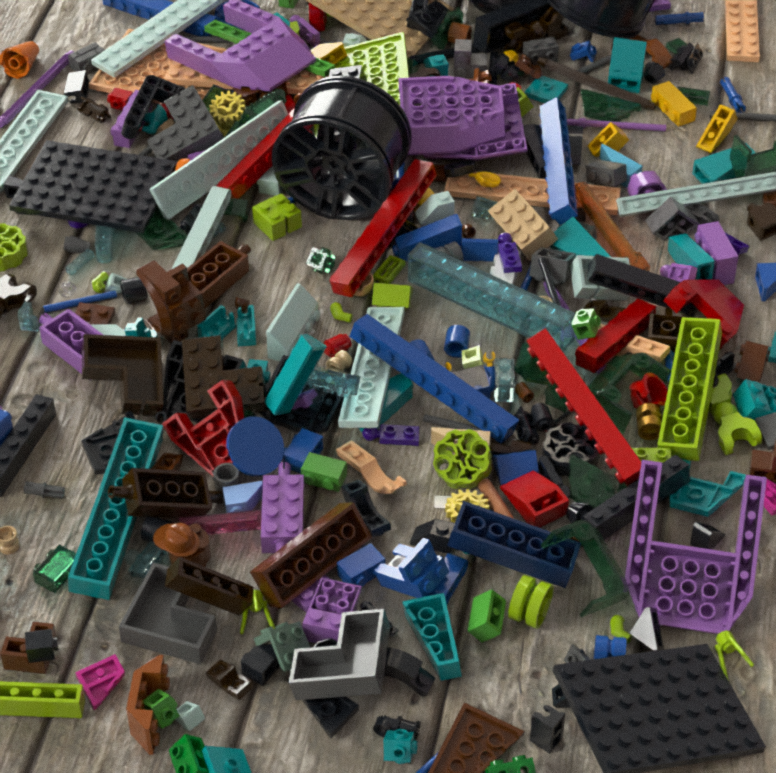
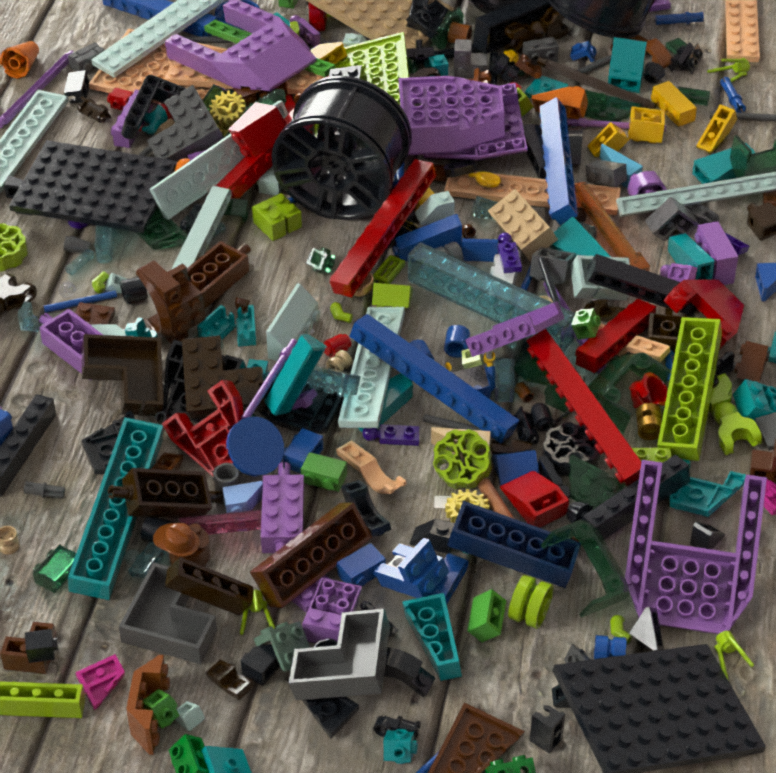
none -> red slope [228,103,287,158]
none -> medium lavender bar [241,339,297,419]
none -> black piece [407,39,434,60]
none -> medium lavender panel [465,301,565,357]
none -> orange slope [531,86,588,119]
none -> yellow slope [628,106,665,144]
none -> lime plant [707,58,750,83]

